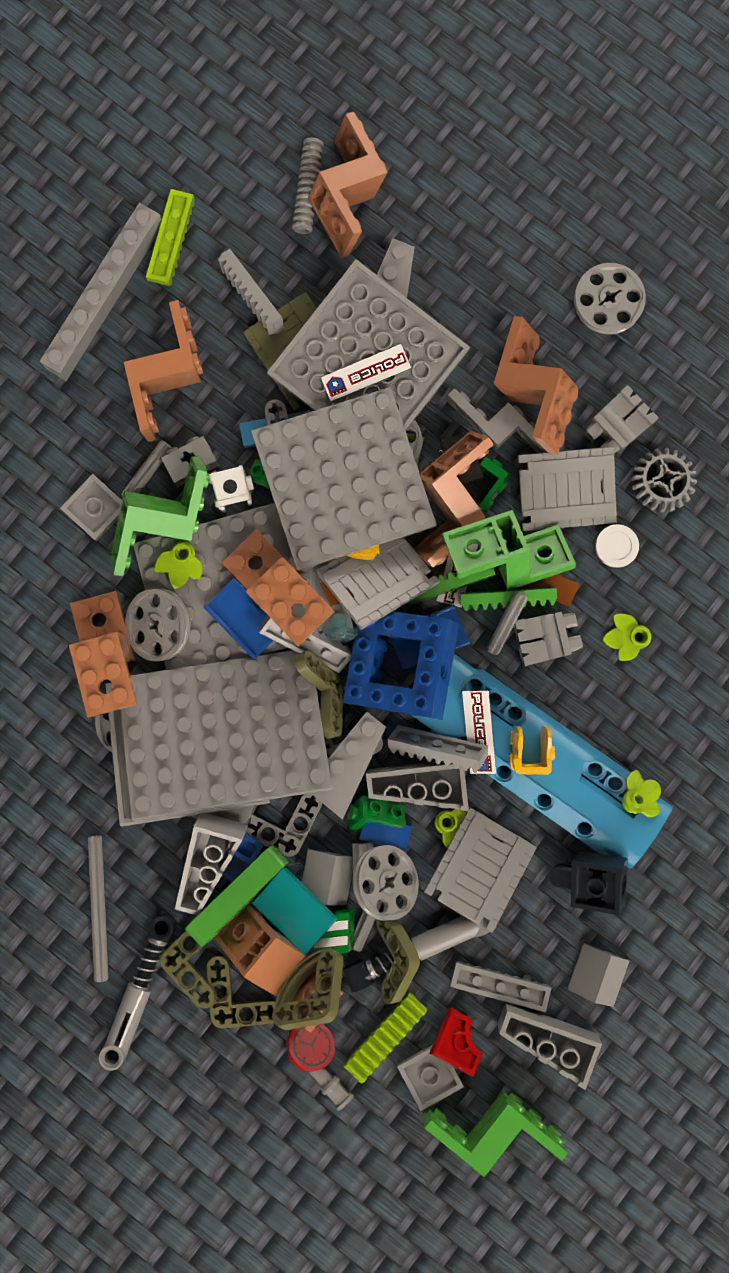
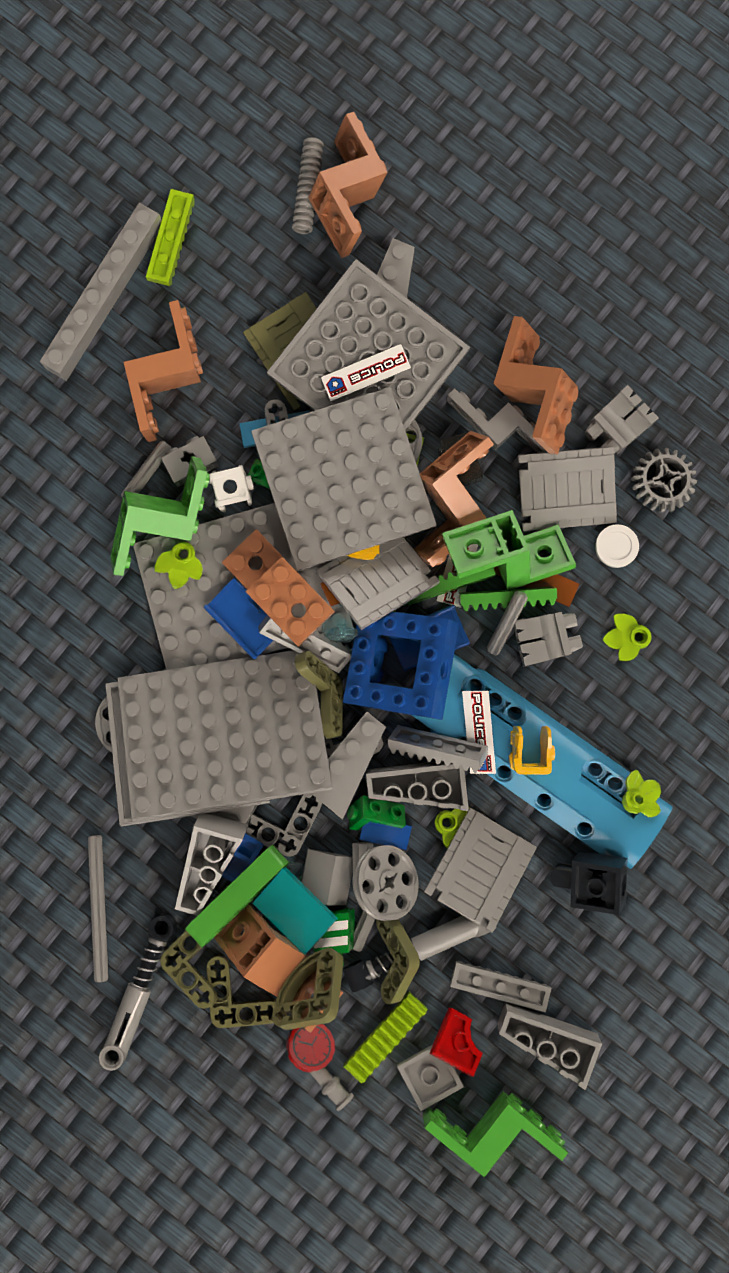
light grey plate [60,474,122,542] -> none
nougat bracket [69,591,138,718] -> none
light grey wedge [125,589,190,661] -> none
light grey gear [218,249,285,335] -> none
green bracket [478,457,509,512] -> none
light grey slope [567,943,630,1007] -> none
light grey wedge [574,263,646,334] -> none

